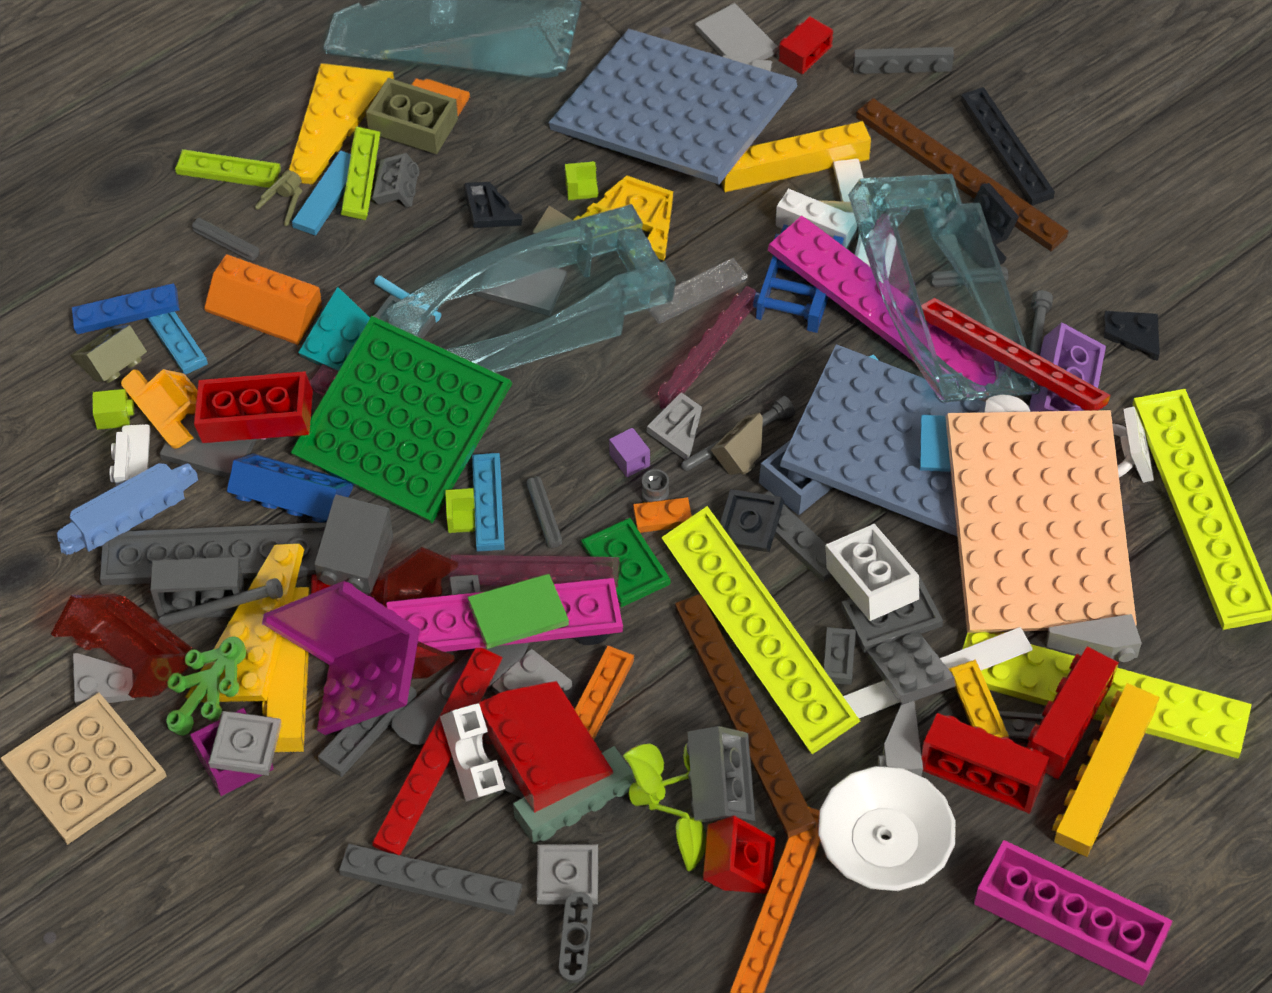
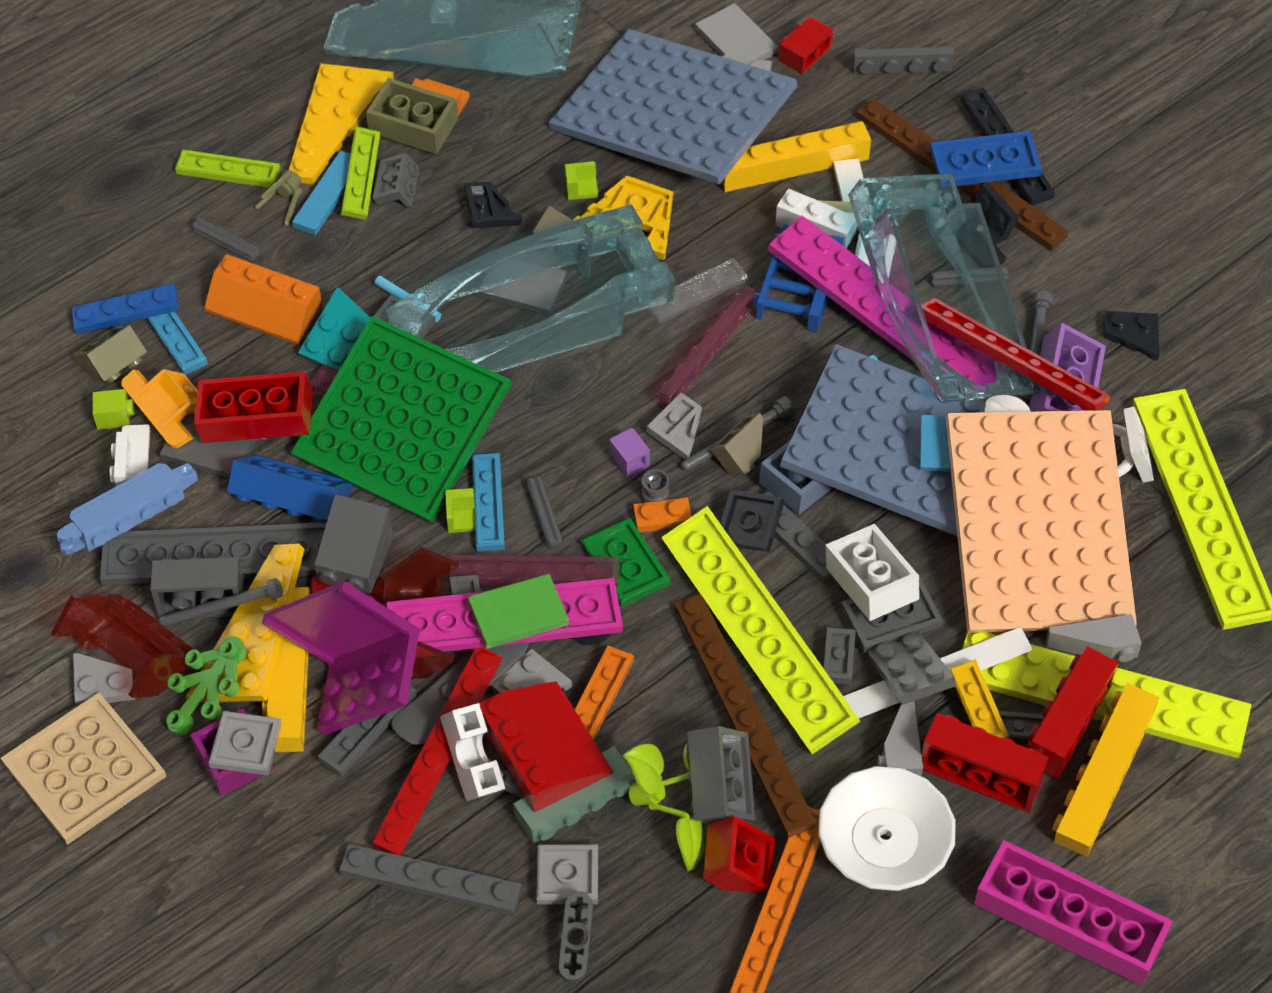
none -> blue plate [930,131,1042,188]

